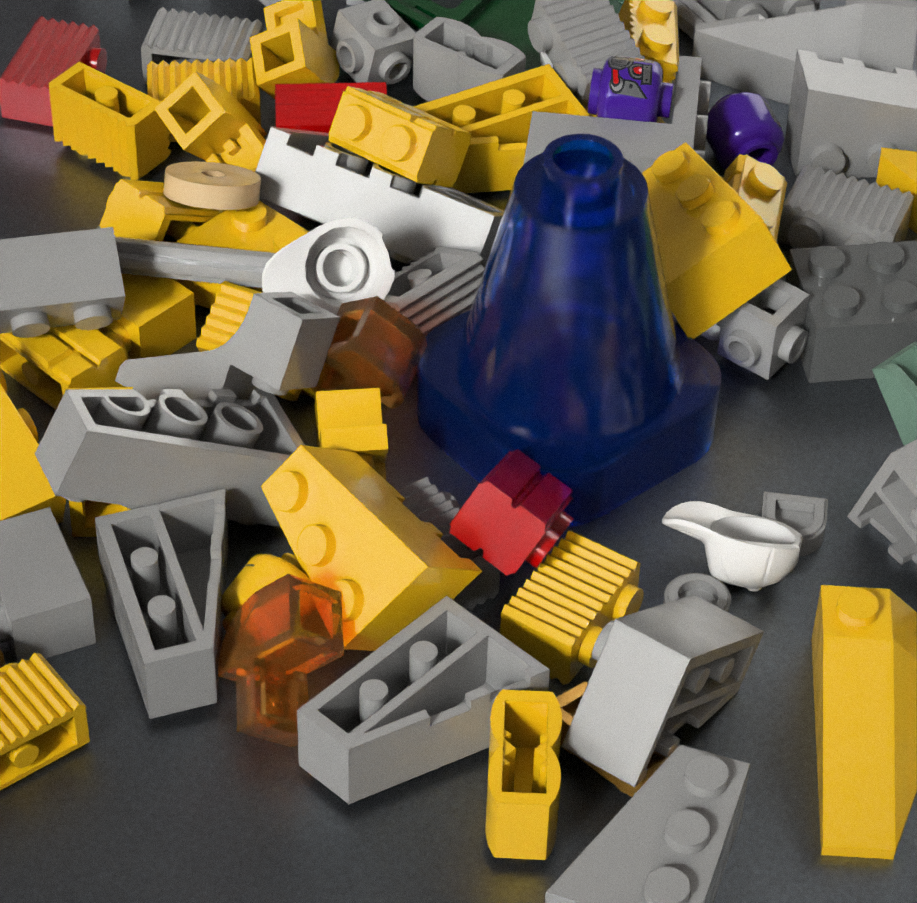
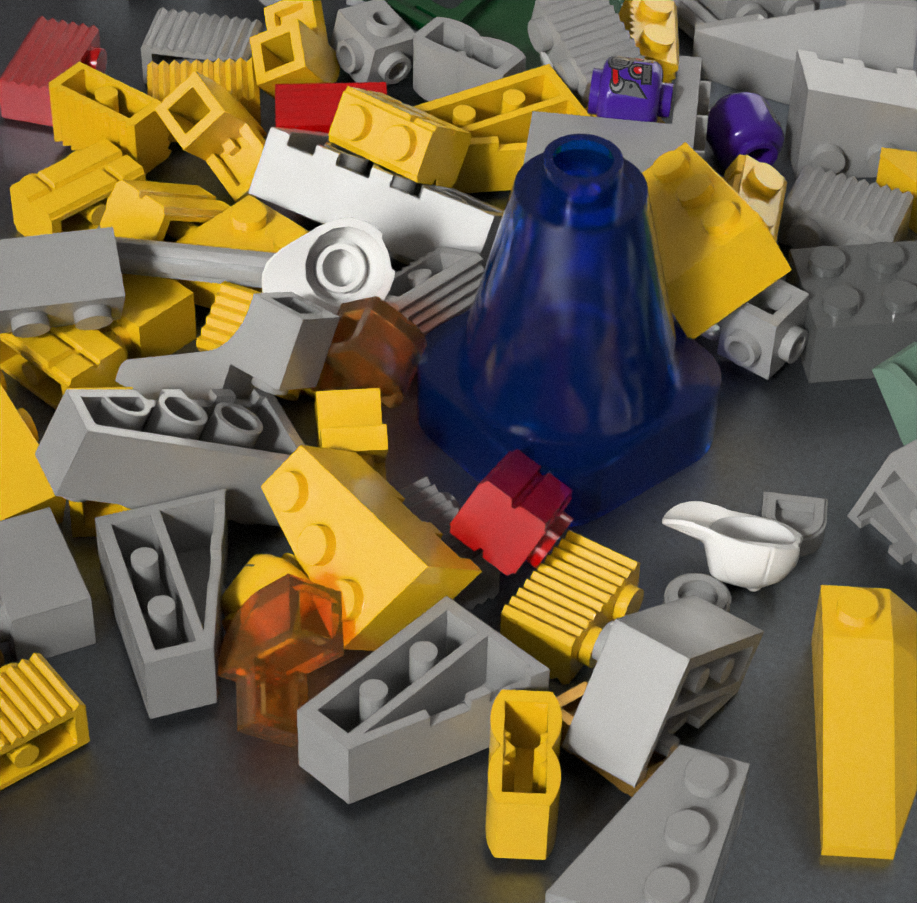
tan piece [163,161,261,210] -> none
none -> yellow brick [10,138,146,237]

